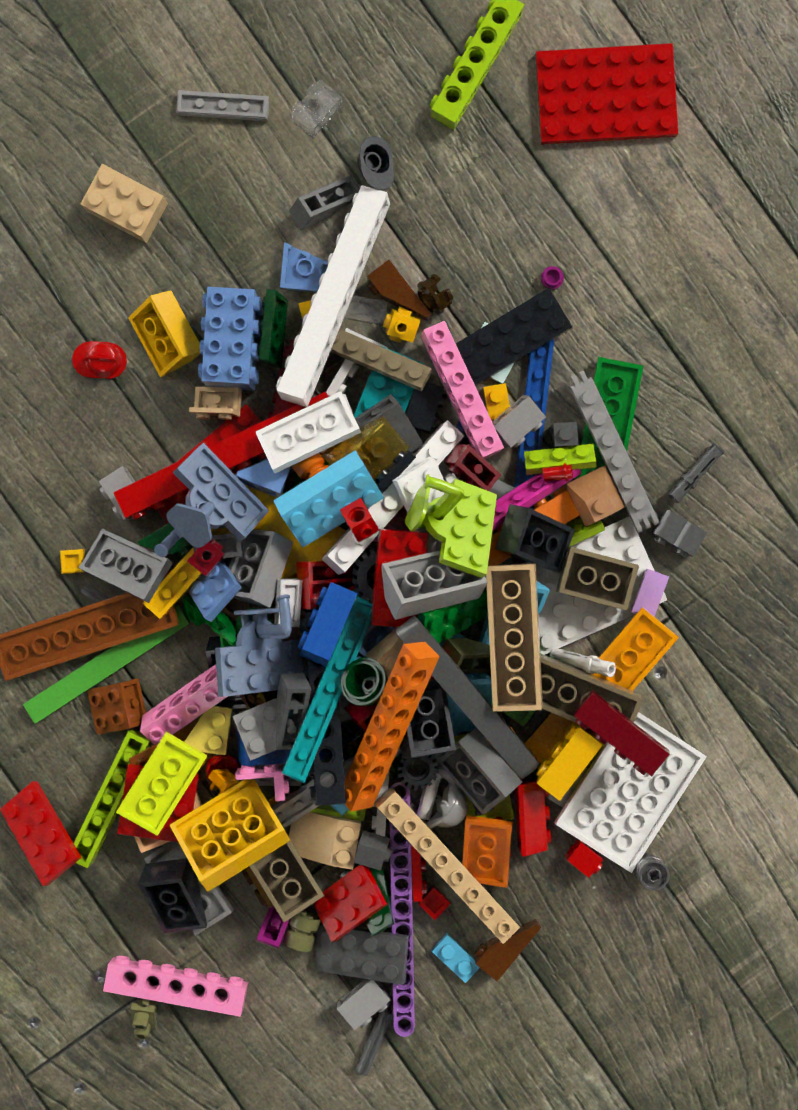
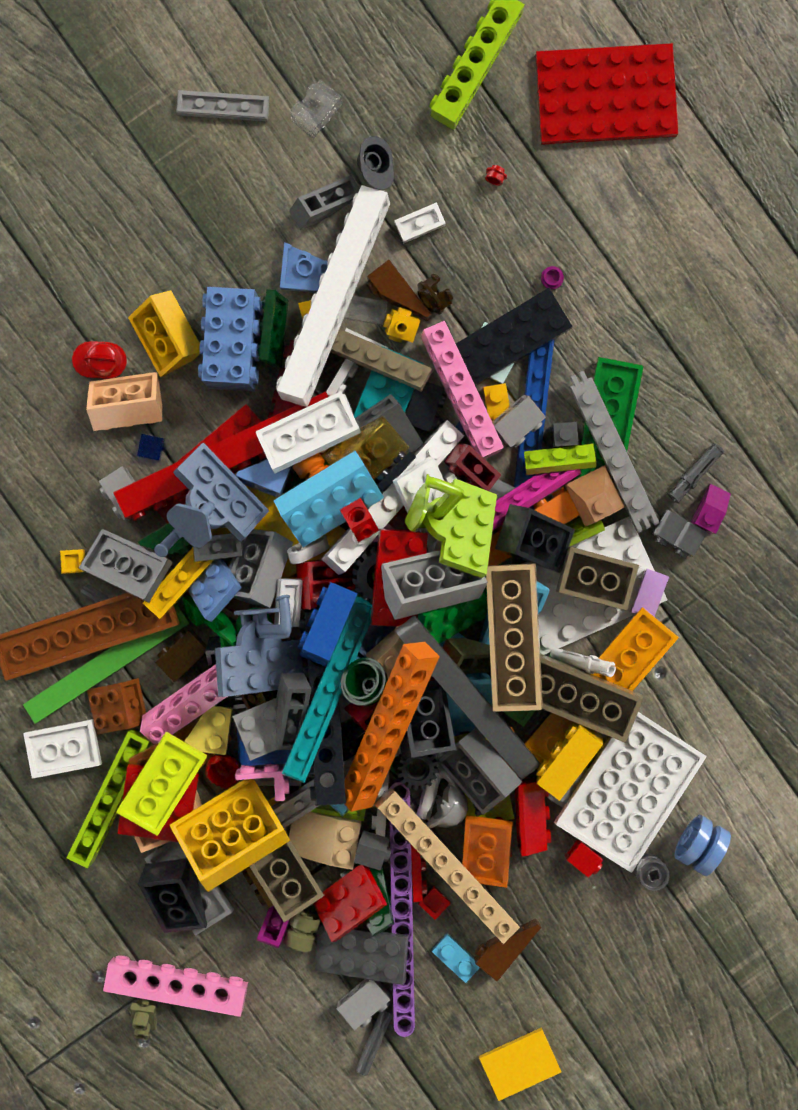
red plate [0,781,82,886] -> none
tan brick [80,164,168,243] -> none
dark red brick [187,539,225,577] -> none
tan bracket [189,387,242,420] -> none
light orange tile [208,769,240,795] -> none
red pin [543,463,573,482] -> none
dark red brick [574,690,670,777] -> none
none -> white plate [23,719,102,778]
none -> light nougat slope [86,372,163,431]
none -> clear blue tile [137,434,165,461]
none -> dark brown brick [155,630,207,683]
none -> white beam [287,535,329,564]
none -> white plate [394,202,446,244]
none -> yellow tile [479,1027,561,1101]
none -> red plate [485,165,507,186]
none -> medium blue wheel [674,815,731,876]
none -> magenta slope [690,484,731,535]

